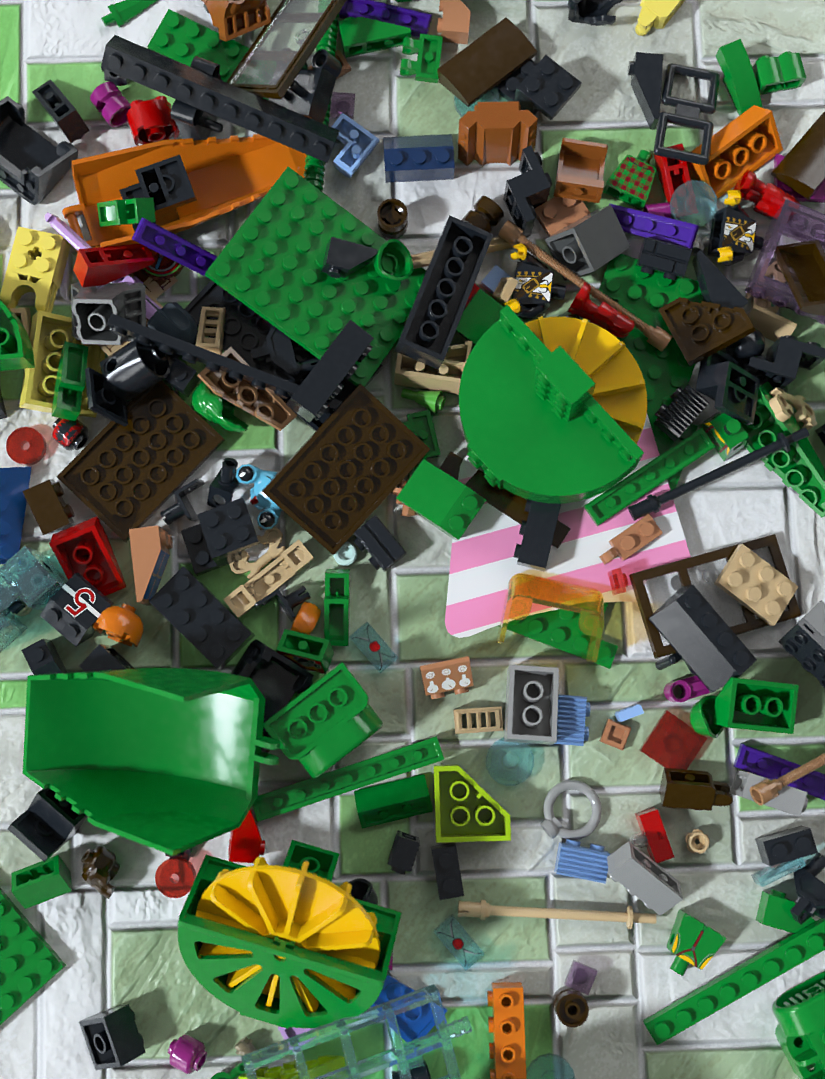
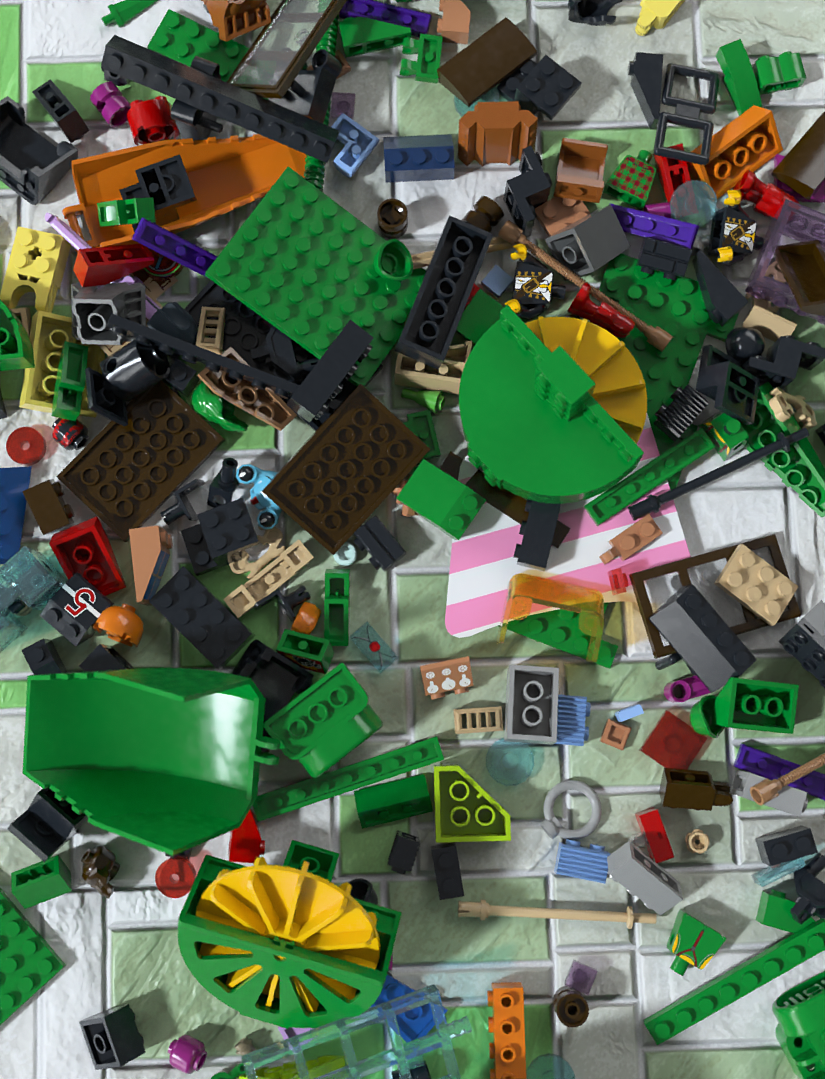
black slope [321,237,378,278] -> none
clear light blue tile [433,914,484,970] -> none
tan tile [492,277,519,302] -> none
dark brown plate [659,297,756,366] -> none

